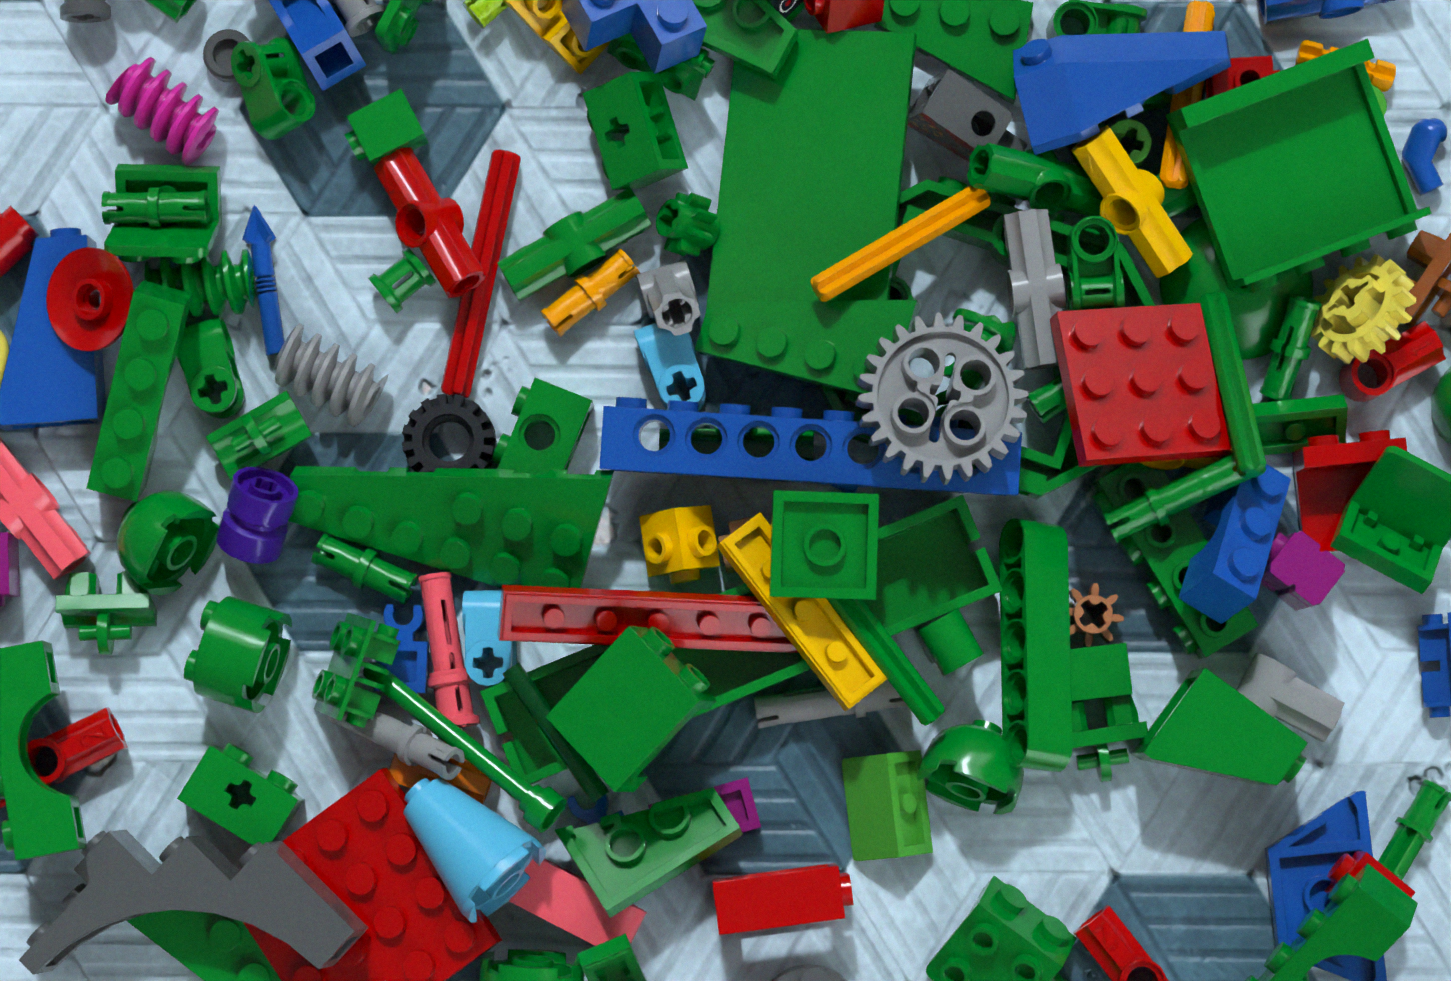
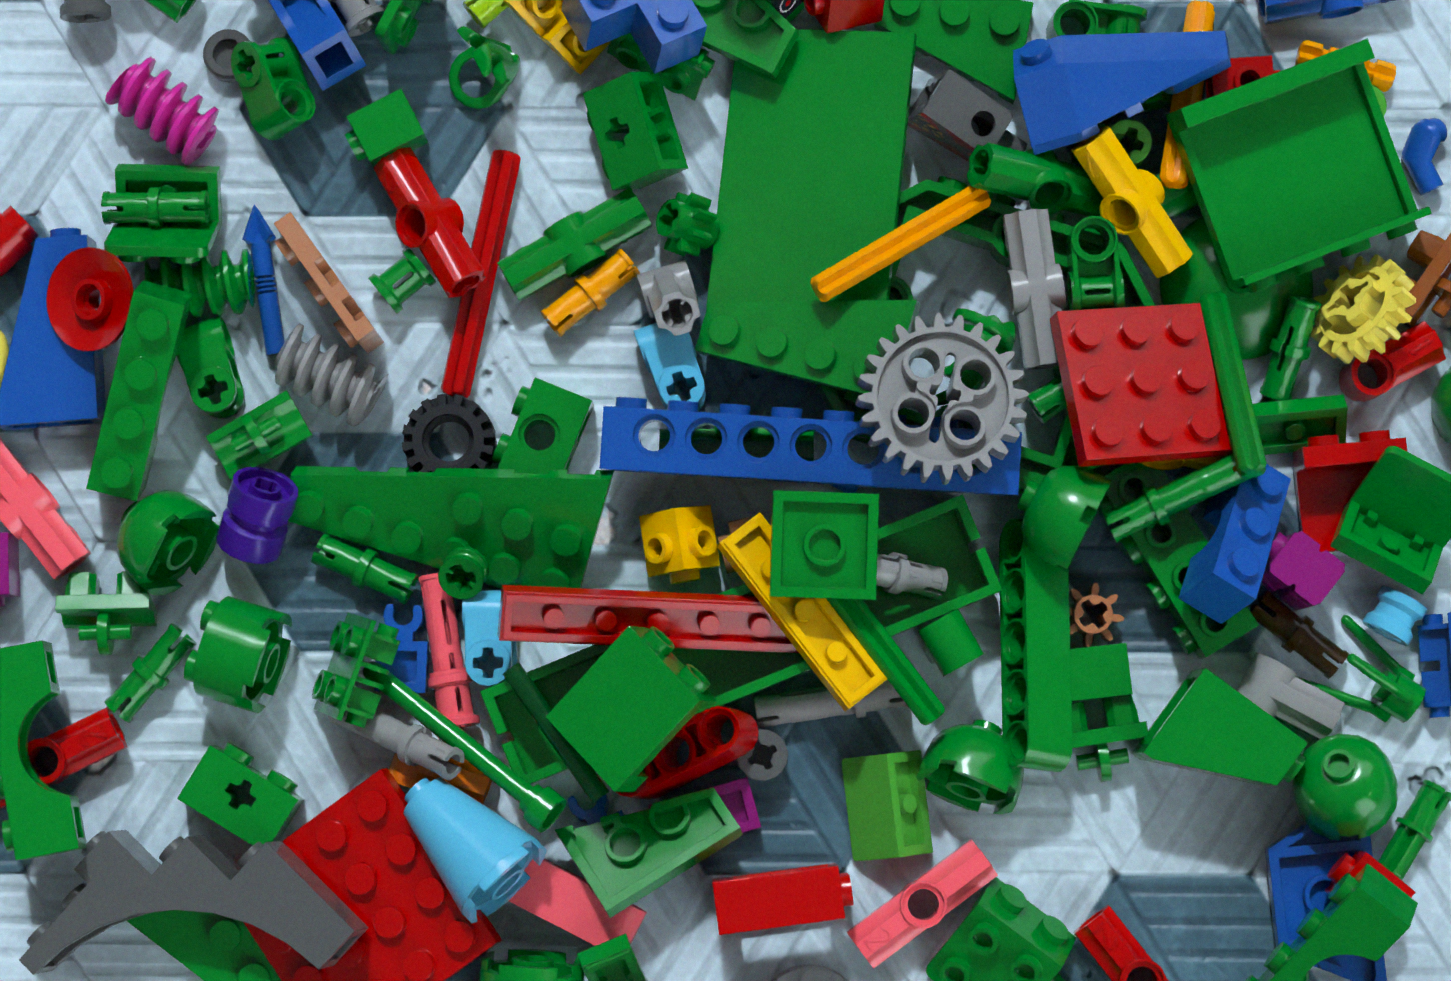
none -> green pin [104,623,197,723]
none -> nougat wing [274,212,384,354]
none -> green bush [438,547,489,599]
none -> green piece [449,26,521,109]
none -> red beam [616,706,759,800]
none -> dark grey wheel [737,729,788,781]
none -> coral piece [847,839,998,969]
none -> light grey pin [876,552,948,600]
none -> green cylinder [1017,466,1112,572]
none -> dark brown pin [1250,589,1349,679]
none -> green cylinder [1292,734,1398,840]
none -> green plant [1296,615,1426,723]
none -> medium azure wheel [1362,585,1428,646]

